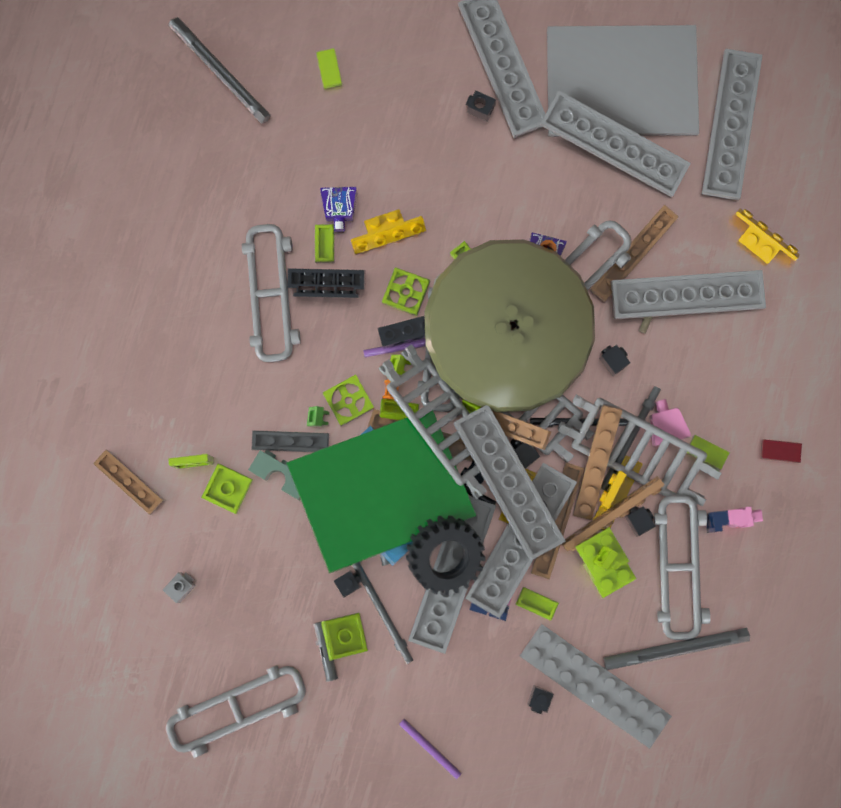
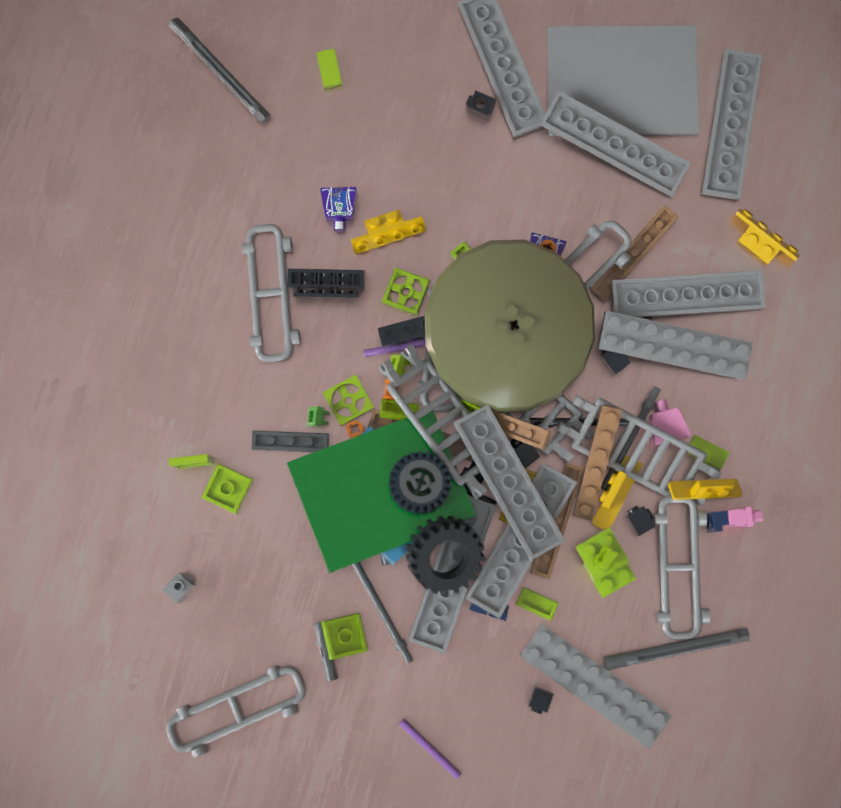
medium nougat plate [93,449,164,515] -> none
sand green arch [248,449,300,501] -> none
lime tile [315,224,335,263] -> none
black brick [334,571,362,598] -> none
medium nougat plate [562,476,664,552] -> none
dark red tile [761,439,802,463] -> none
none -> orange bush [346,421,364,438]
none -> wheel [389,451,451,515]
none -> light grey plate [597,311,753,380]
none -> yellow bracket [668,479,743,500]

